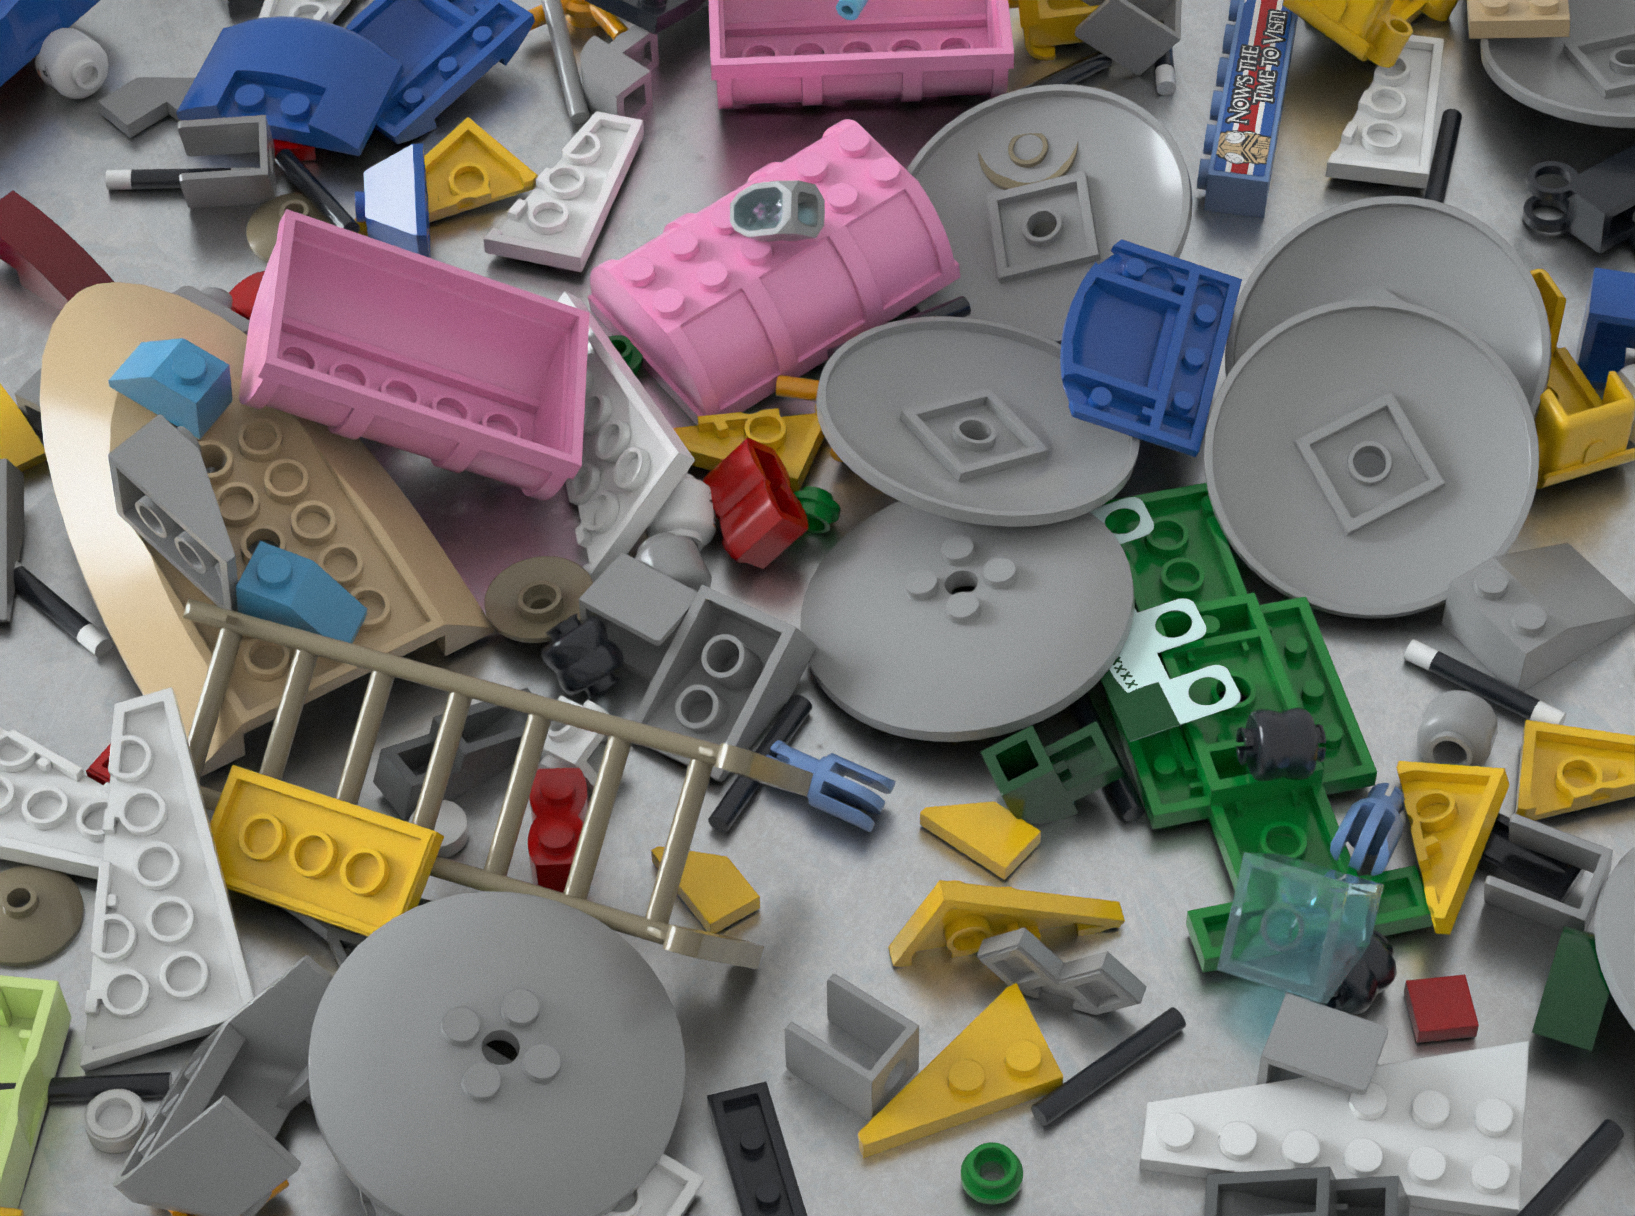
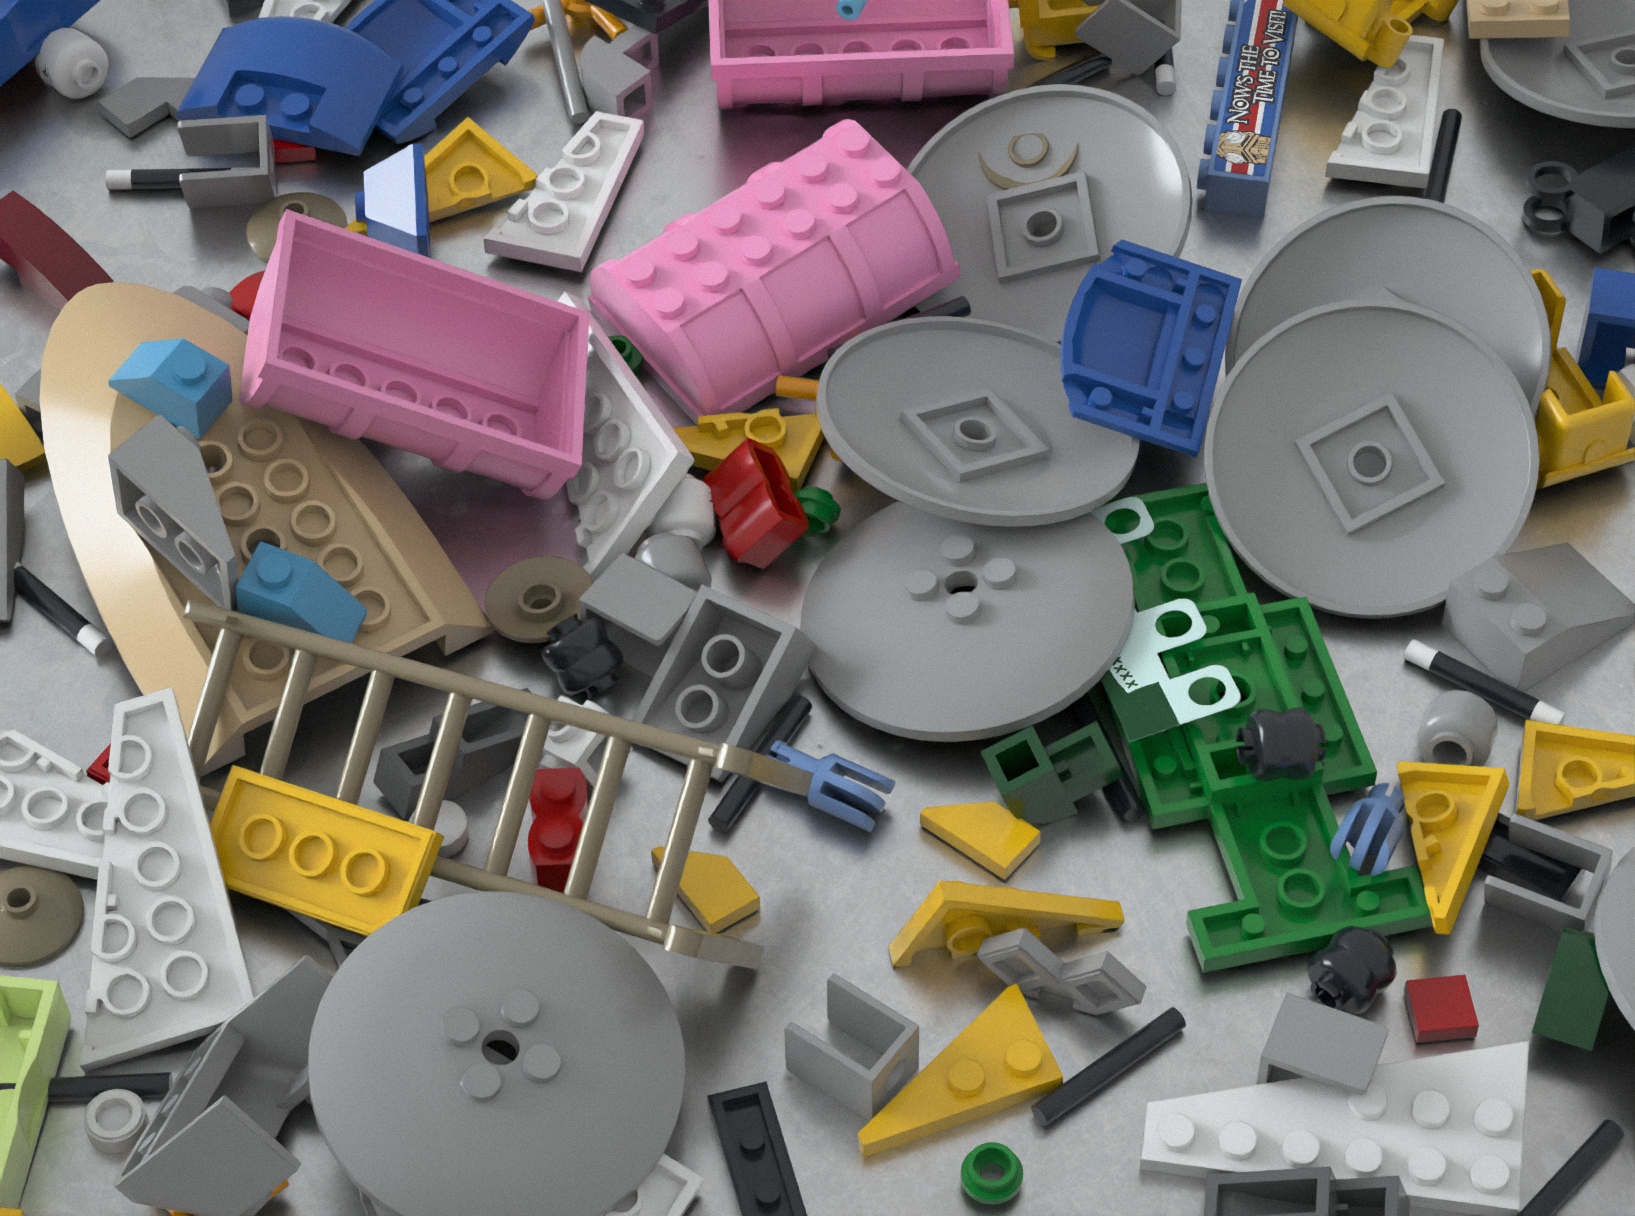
black bar [275,149,360,233] -> none
light grey rock [730,180,825,242] -> none
clear light blue slope [1217,852,1384,1004] -> none

